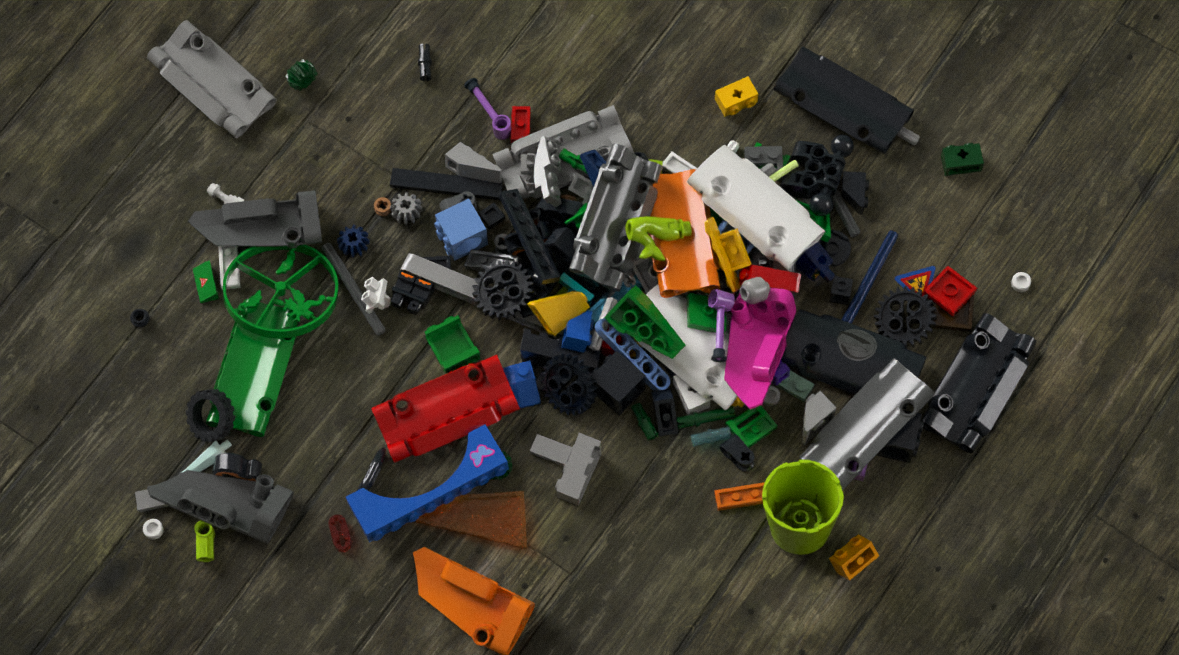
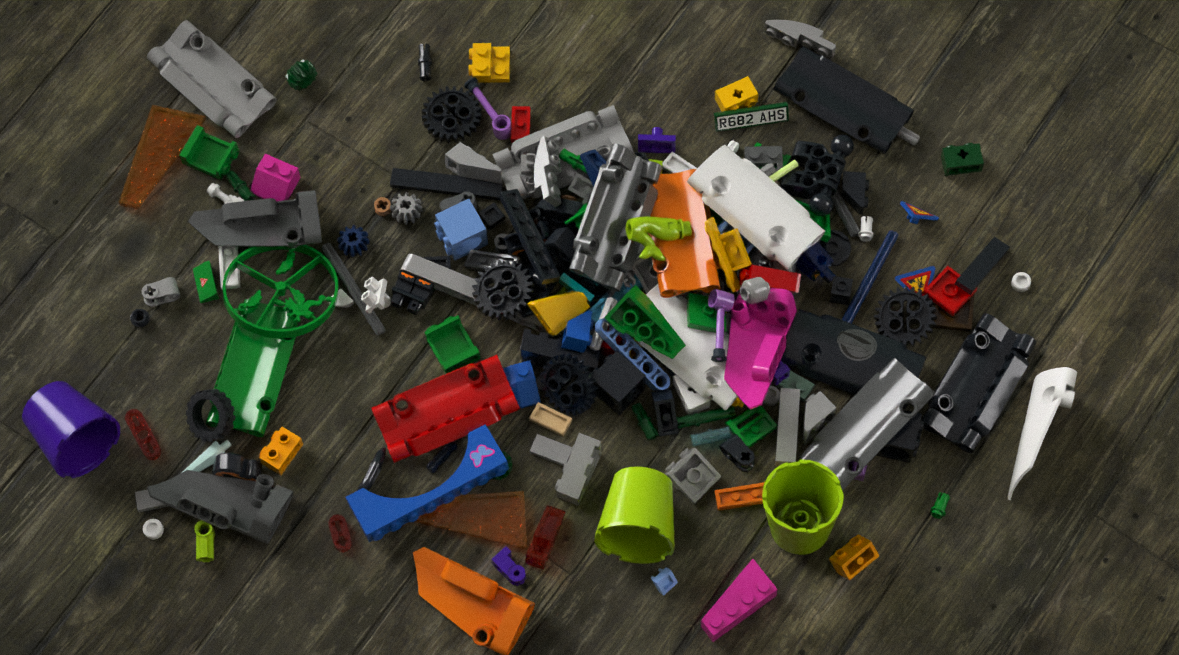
none -> dark purple cone [22,381,120,478]
none -> clear orange wing [119,105,206,209]
none -> clear red beam [125,409,161,460]
none -> light grey piece [142,277,181,307]
none -> green panel [179,125,239,180]
none -> dark green axle [226,171,256,201]
none -> dark pink slope [251,154,301,201]
none -> light orange brick [259,427,303,476]
none -> white tile [327,289,354,308]
none -> black gear [421,86,482,143]
none -> black axle [426,441,457,473]
none -> yellow plate [469,43,510,83]
none -> dark purple leg [491,546,526,586]
none -> clear red slope [525,505,566,570]
none -> tan tile [529,402,572,437]
none -> lime cone [594,467,675,564]
none -> dark purple tile [638,127,676,153]
none -> light blue tile [651,567,678,595]
none -> light grey plate [665,448,721,504]
none -> dark pink wedge [701,559,778,642]
none -> tile [714,102,789,132]
none -> light grey slope [764,20,836,59]
none -> light grey slope [775,388,800,468]
none -> white pin [858,216,873,242]
none -> blue piece [900,201,939,224]
none -> green pin [930,492,950,519]
none -> black tile [955,237,1010,295]
none -> white panel [1008,367,1077,500]

